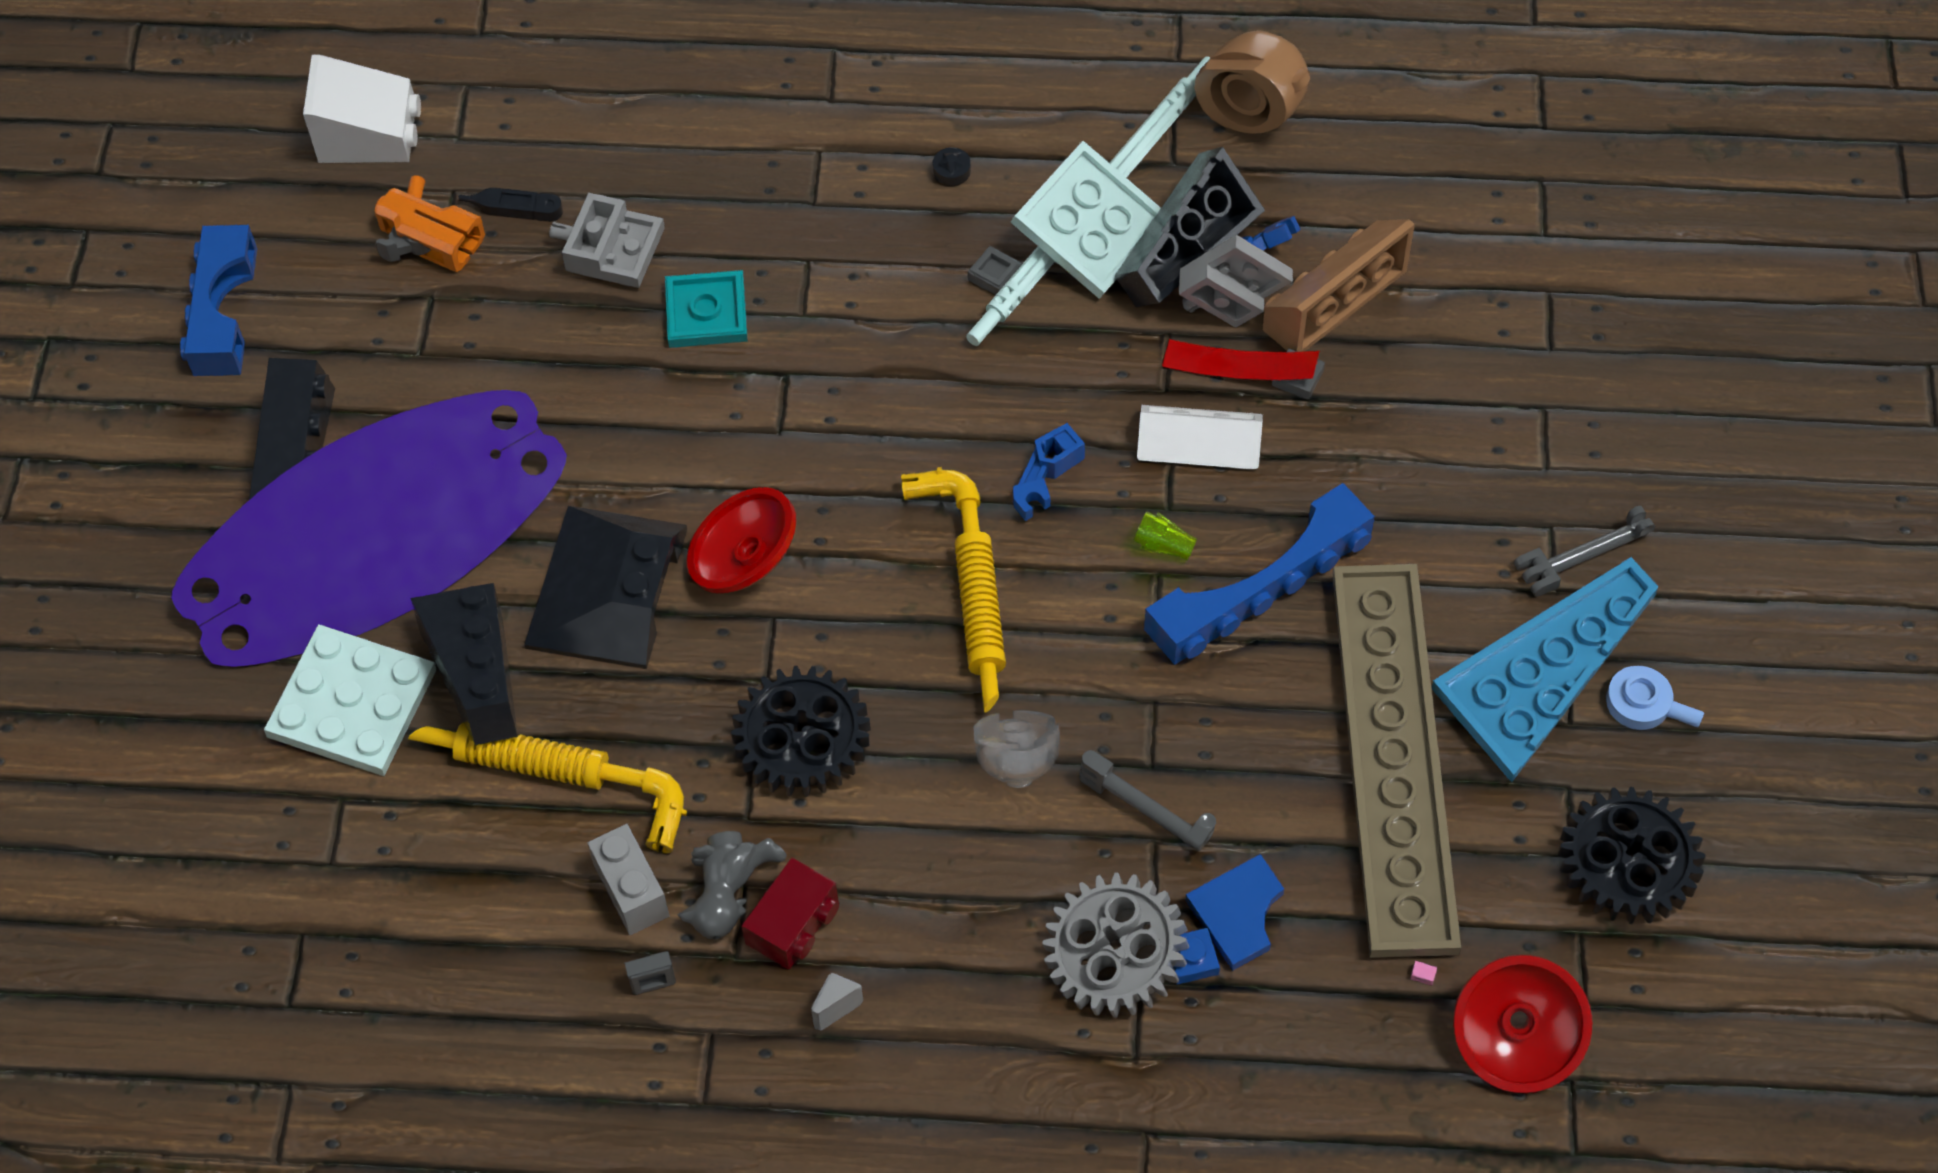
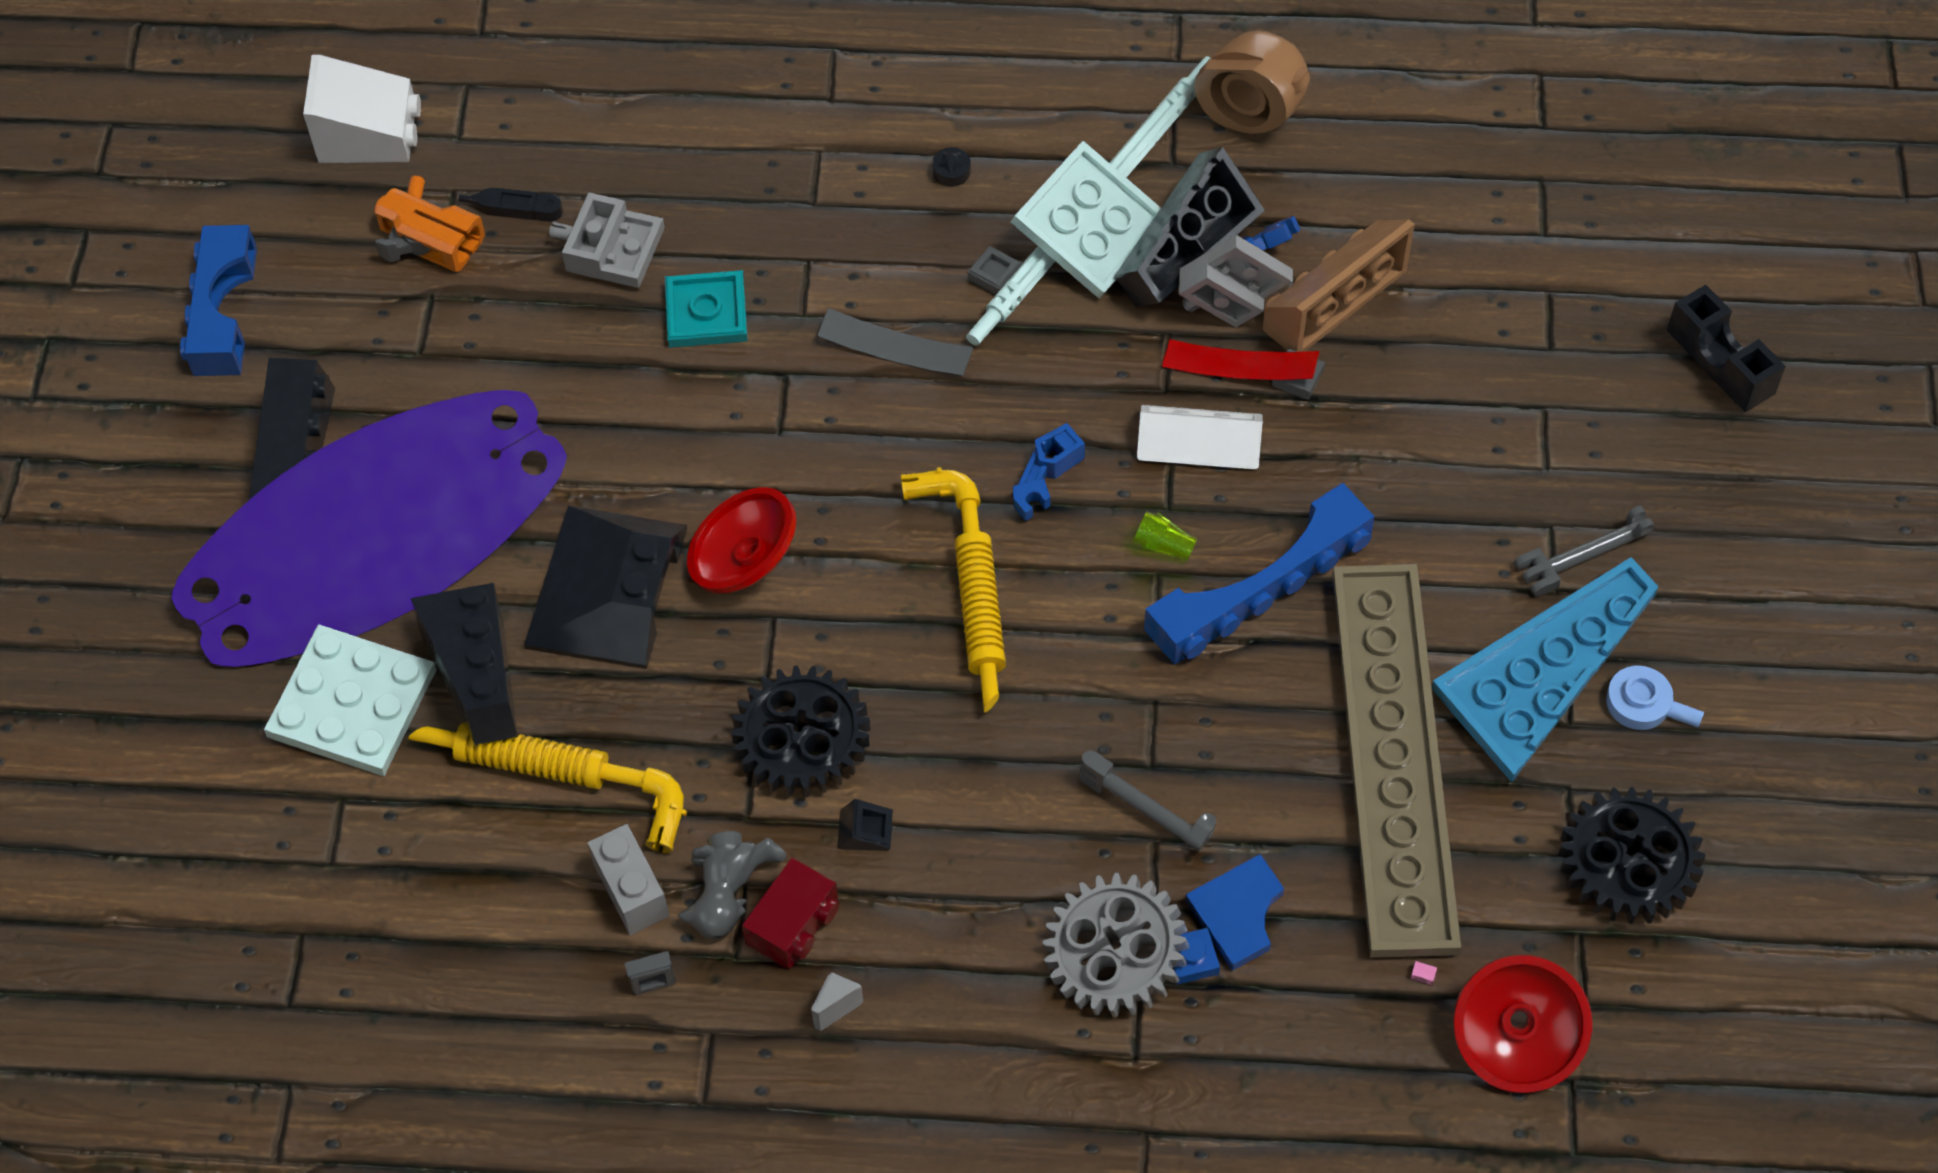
clear cylinder [973,710,1060,788] -> none
none -> dark grey sticker [817,308,974,375]
none -> black slope [838,799,893,851]
none -> black arch [1666,285,1786,412]

